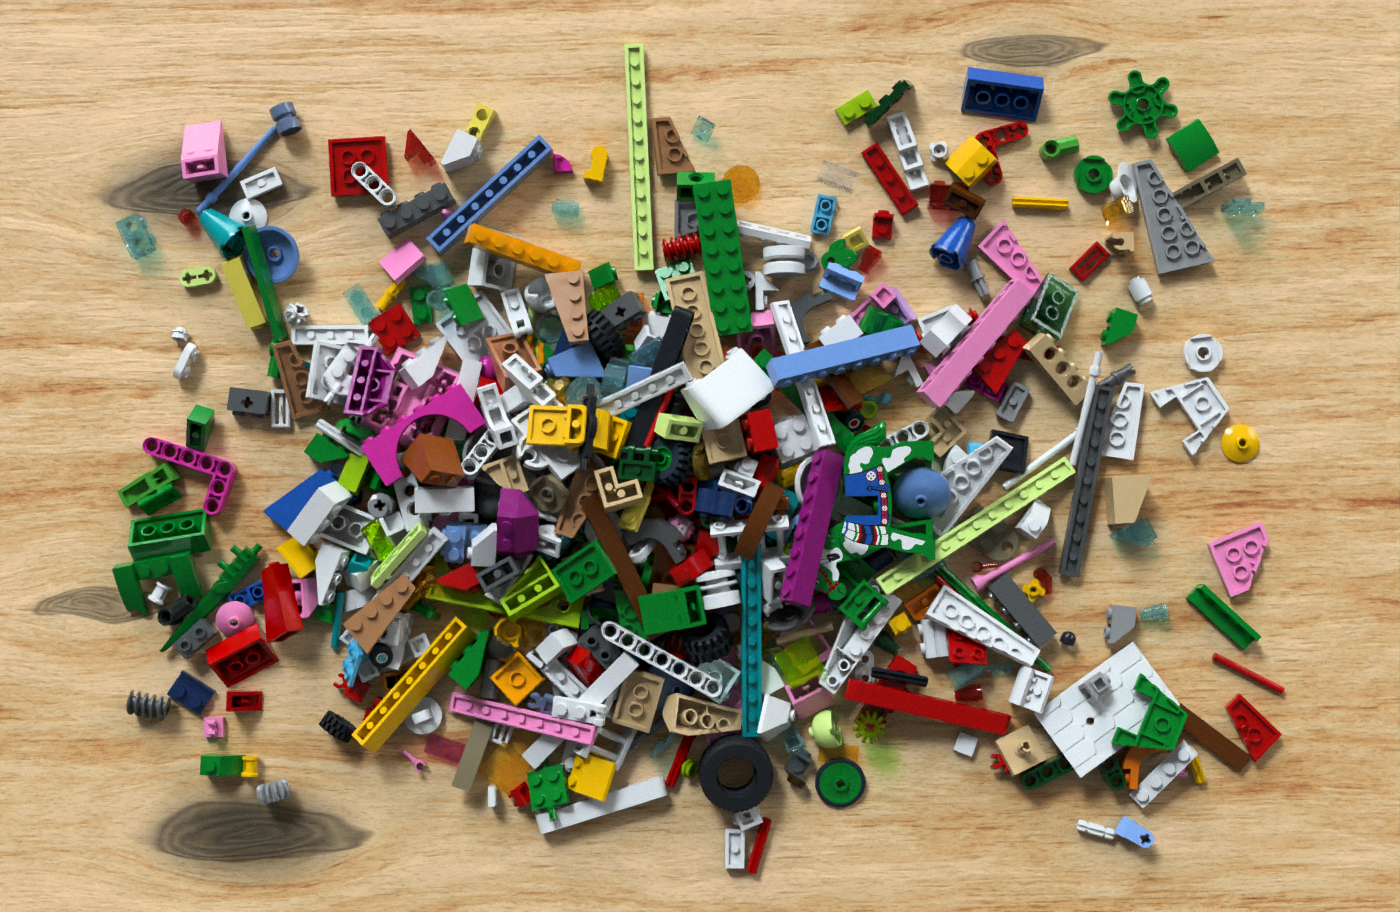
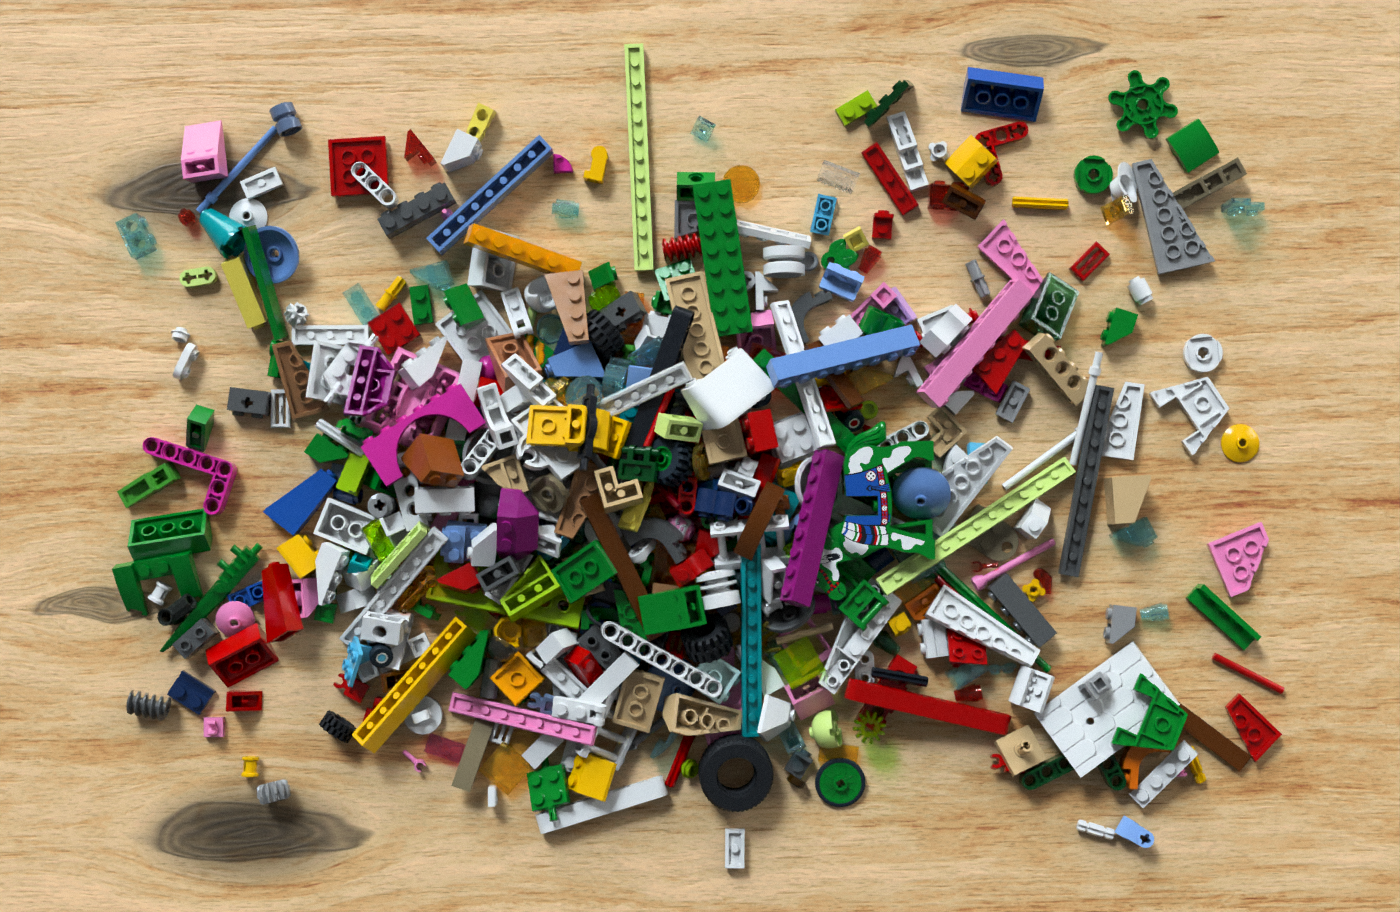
green tile [137,482,182,516] -> none
green slope [200,753,245,776] -> none
white wedge [287,481,353,546] -> none
teal bar [331,591,345,648] -> none
medium nougat wing [343,574,417,655] -> none
bright pink tile [379,237,427,284] -> none
clear light blue brick [426,290,448,311] -> none
red tile [508,781,531,808] -> none
medium nougat wing [651,117,696,176] -> none
white brick [732,805,763,831] -> none
red axle [747,817,772,874] -> none
medium azure hand [864,392,892,405] -> none
blue cone [929,216,976,270] -> none
white tile [953,731,978,757] -> none
black plate [989,429,1029,475] -> none
bright green piece [1039,135,1080,161] -> none
black hinge [1059,631,1076,647] -> none
dark grey pin [1097,363,1136,388] -> none
tan hinge [1104,232,1134,257] -> none

